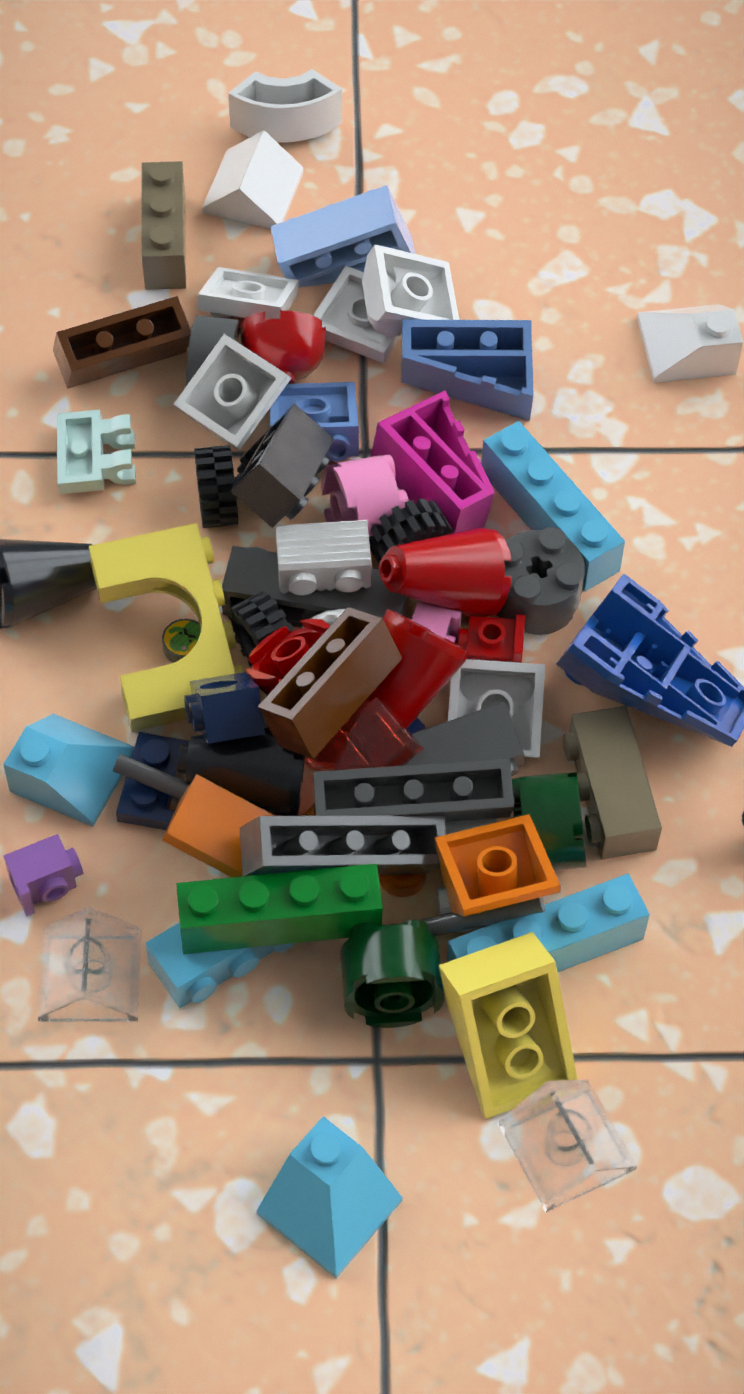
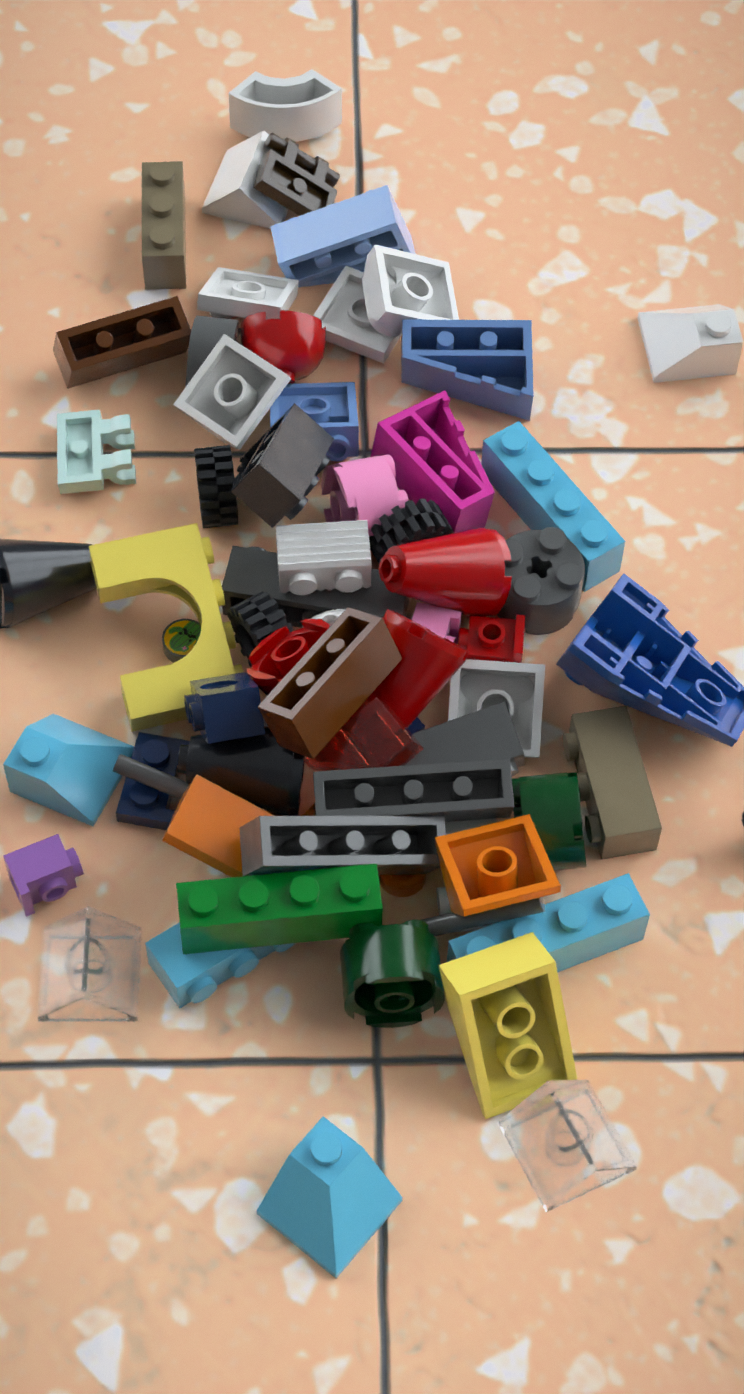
none -> plate [253,133,340,216]

